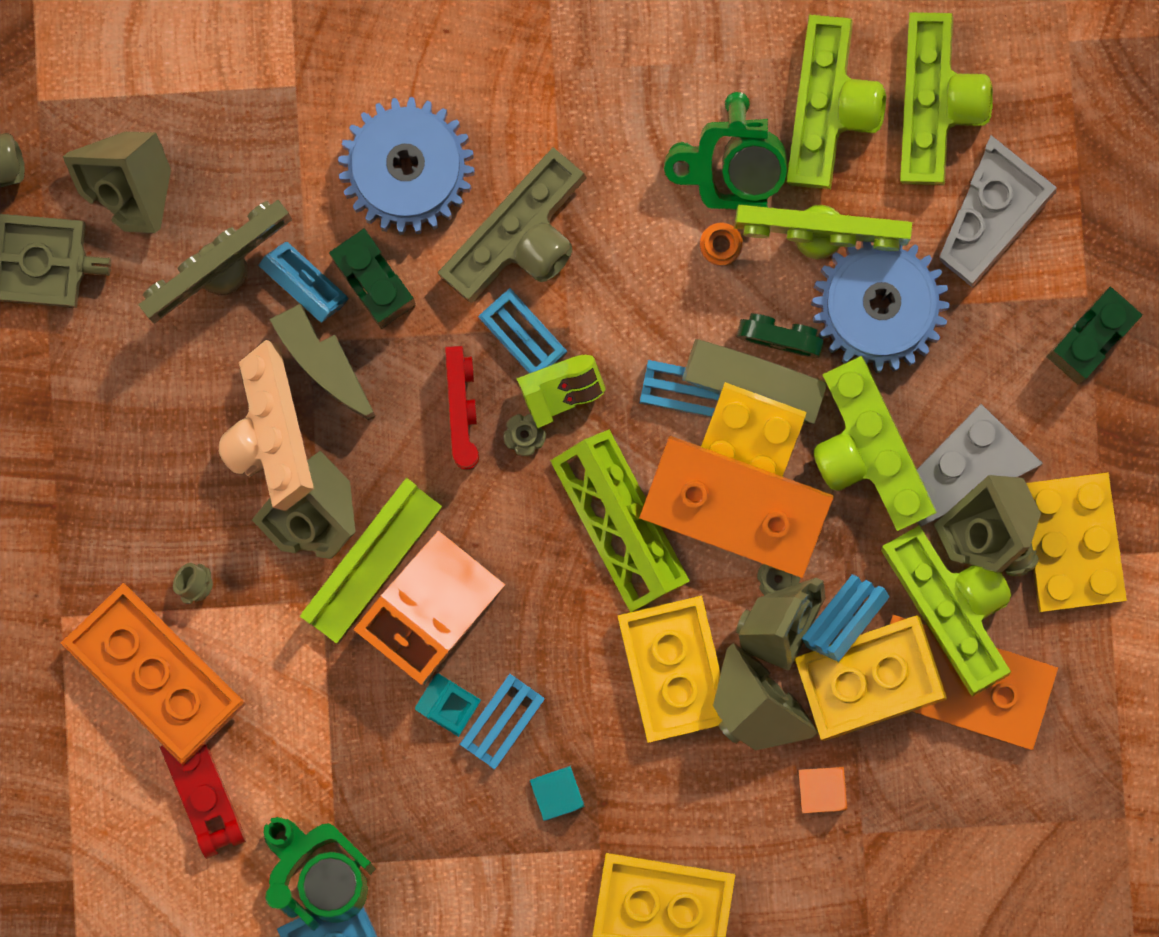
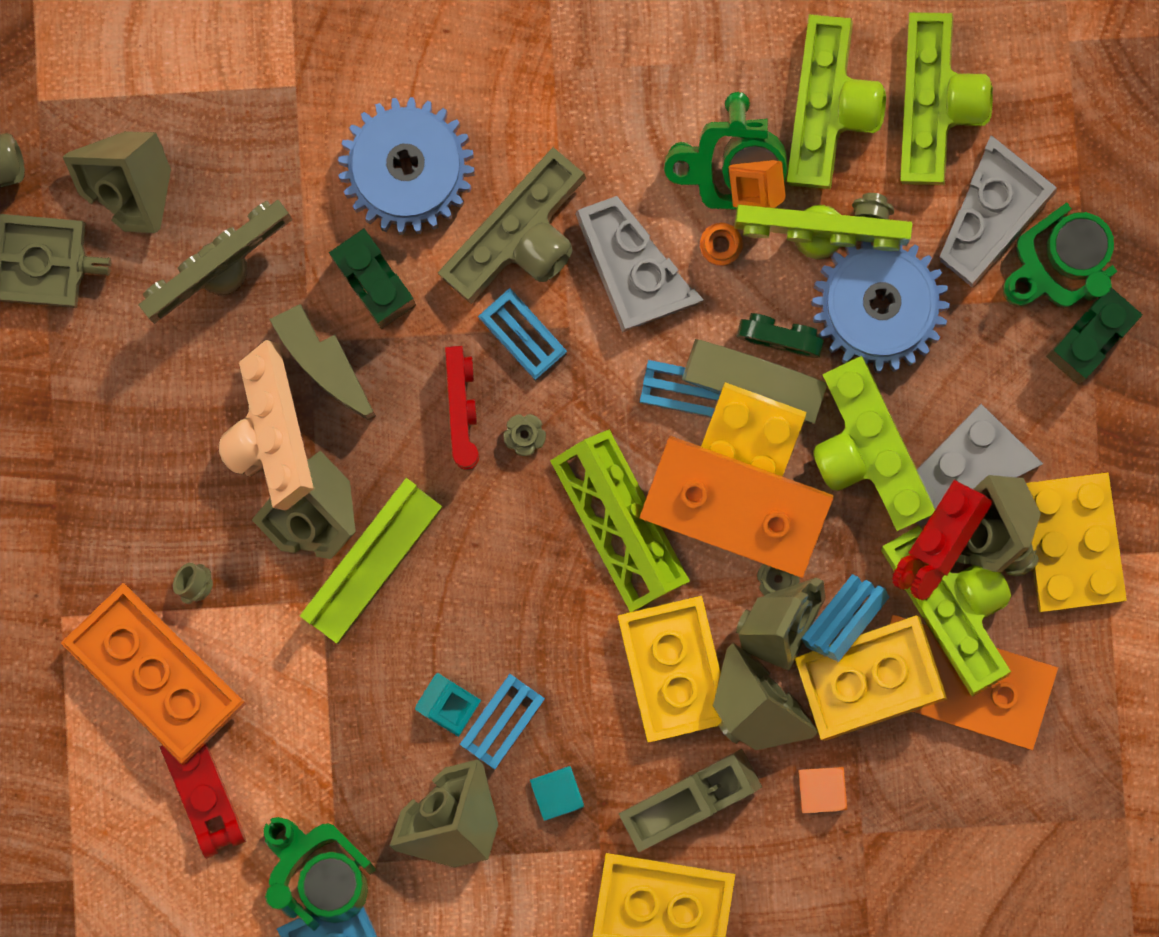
dark azure tile [258,242,349,323] -> none
slope [353,531,505,686] -> none
lime leg [516,355,606,428] -> none
none -> olive slope [390,759,498,868]
none -> light grey wing [575,196,703,332]
none -> olive slope [619,749,762,852]
none -> orange slope [729,160,786,208]
none -> olive plate [852,193,894,219]
none -> red hinge [891,480,992,601]
none -> green piece [1003,202,1118,308]

